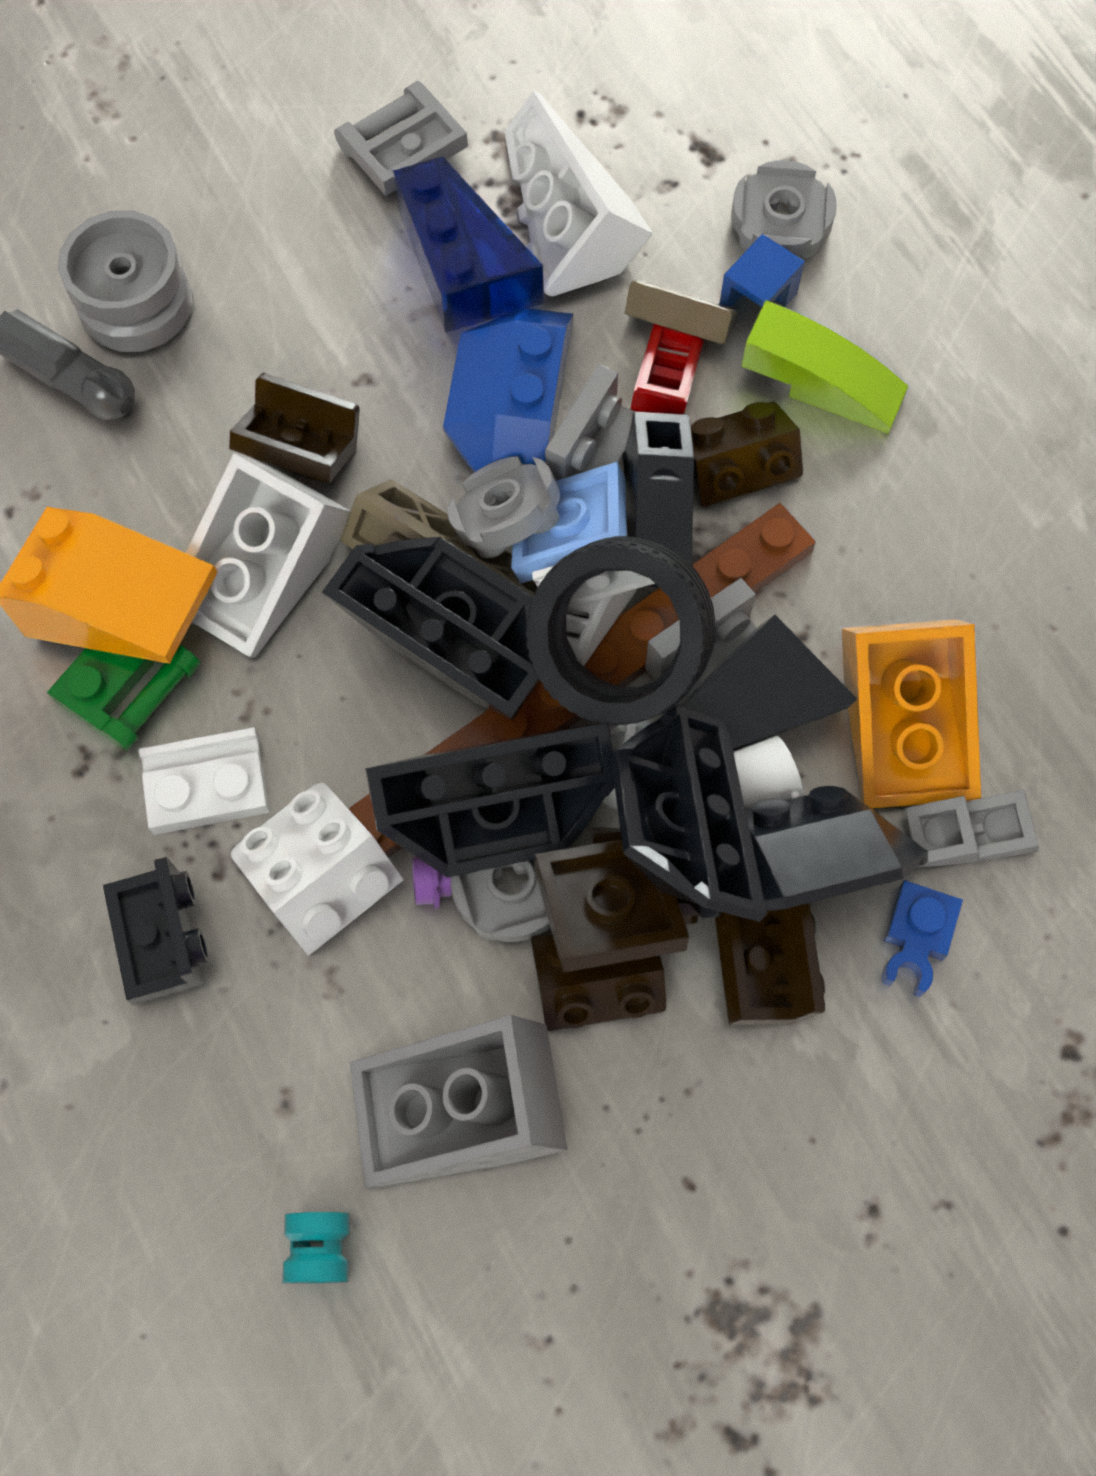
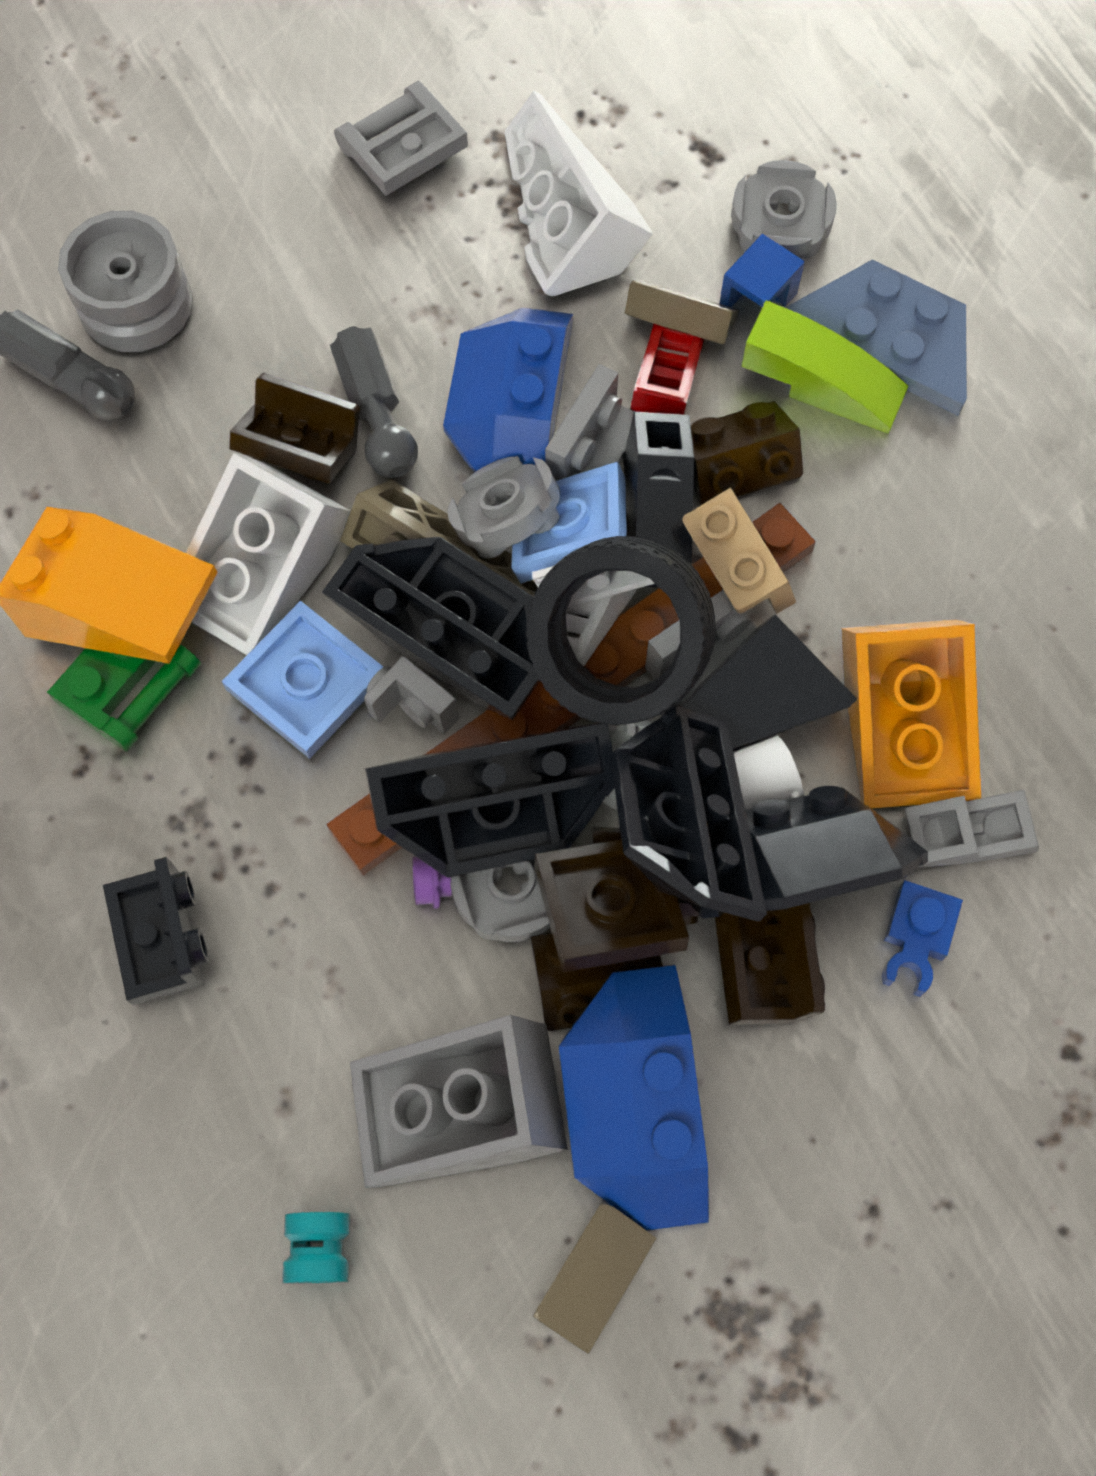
white plate [139,727,270,835] -> none
white bracket [231,783,404,956] -> none
clear blue wedge [393,156,544,333] -> none
none -> light blue plate [221,601,383,759]
none -> dark grey piece [330,326,418,478]
none -> light grey bracket [364,656,459,734]
none -> dark tan slope [532,1200,657,1354]
none -> blue wedge [558,965,709,1231]
none -> tan bracket [682,488,796,614]
none -> sand blue wing [785,259,967,416]

